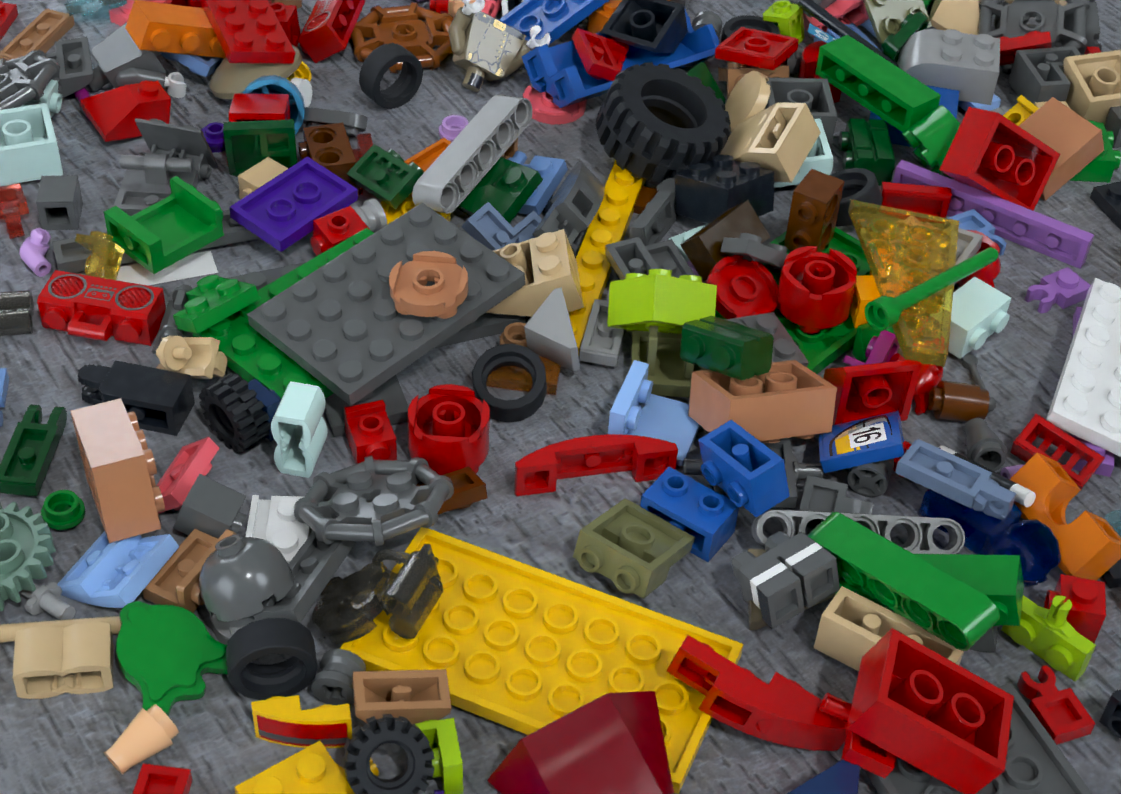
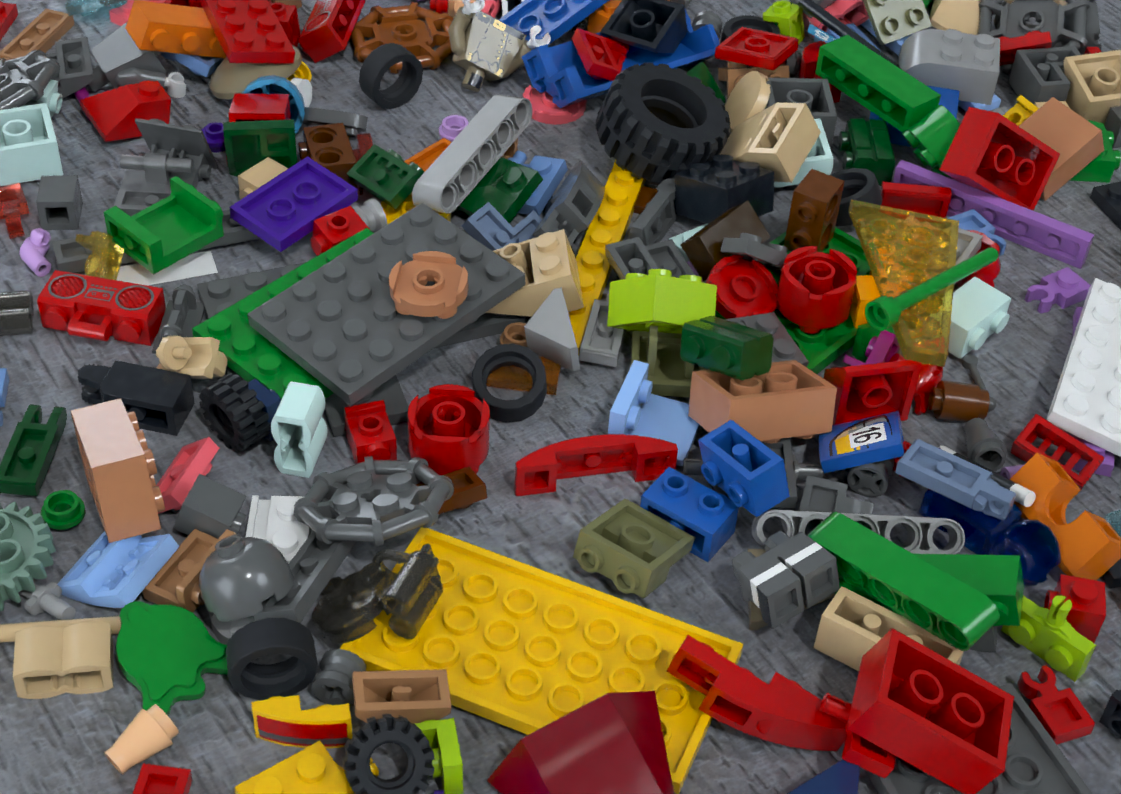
green plate [173,275,261,334] -> none
dark green plate [881,11,930,62] -> none

